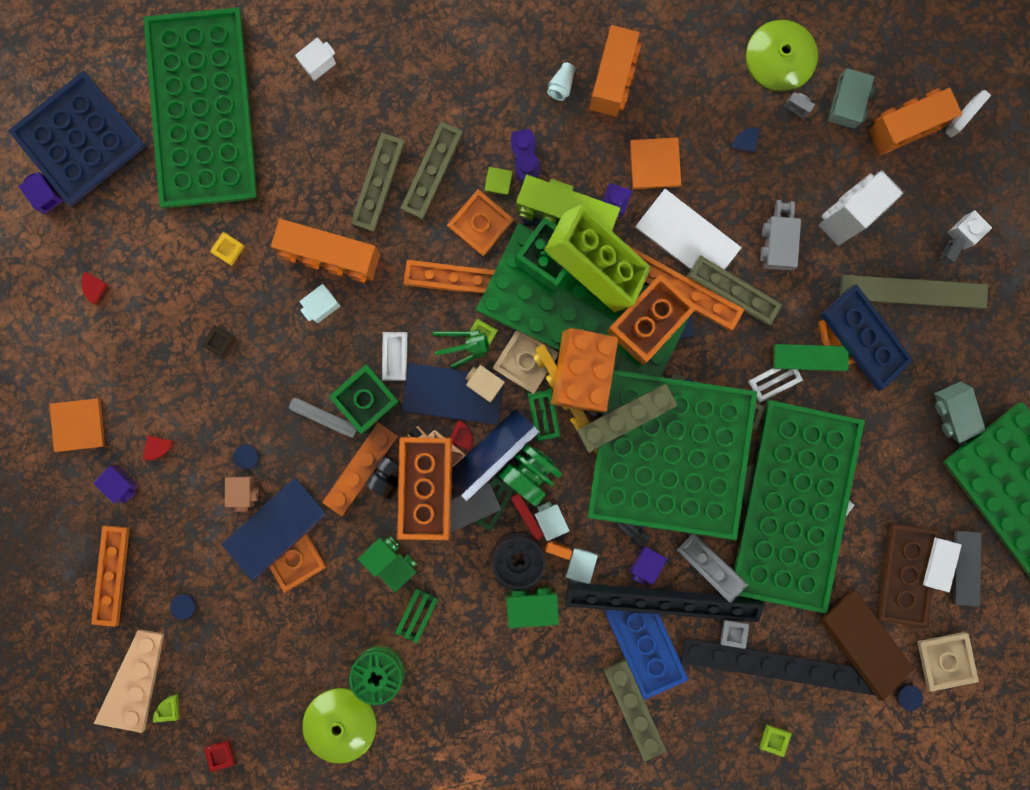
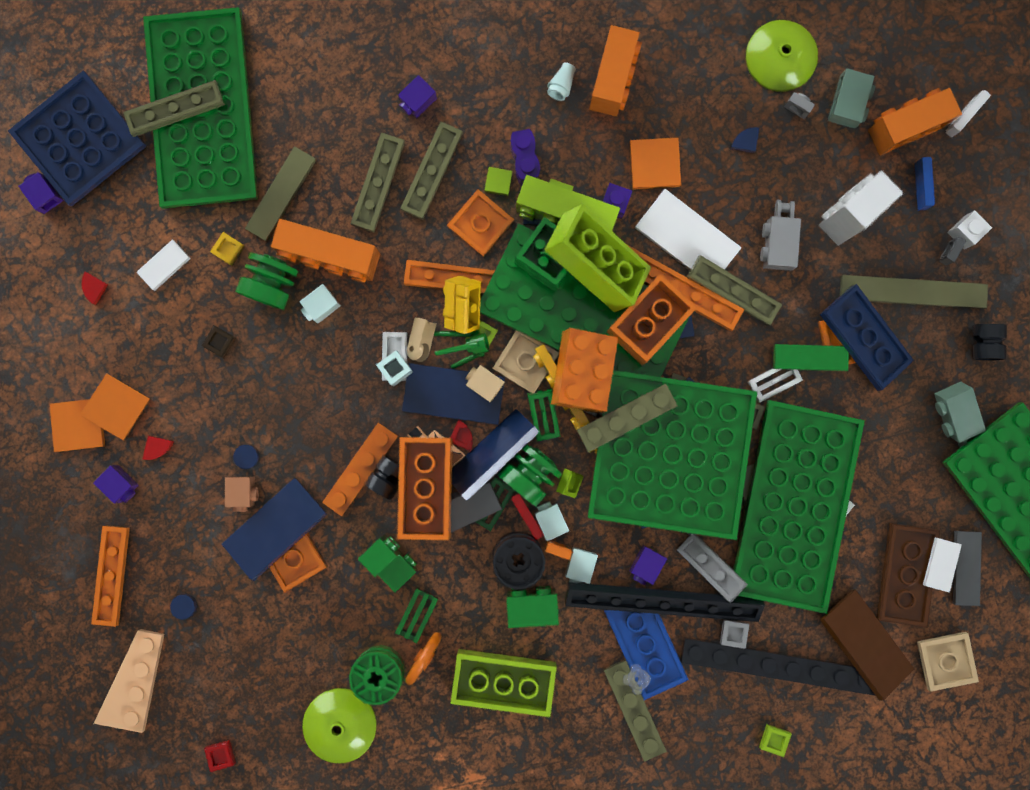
lime tile [153,694,180,723] -> none
light grey axle [289,398,357,438] -> none
white brick [295,37,336,81] -> none
green brick [329,364,401,434] -> none
dark grey axle [616,522,650,546] -> none
dark blue tile [896,684,923,711] -> none
none -> orange tile [80,373,150,441]
none -> olive tile [123,80,225,137]
none -> white tile [137,239,191,291]
none -> green wheel [235,252,299,310]
none -> olive tile [245,146,316,242]
none -> light aqua brick [377,350,413,386]
none -> dark purple brick [398,75,437,118]
none -> orange plate [405,632,442,685]
none -> tan piece [407,317,437,362]
none -> yellow brick [443,276,481,334]
none -> lime brick [451,649,557,717]
none -> lime tile [556,469,583,498]
none -> clear plate [623,664,651,695]
none -> blue tile [914,157,935,211]
none -> black wheel [973,324,1007,361]

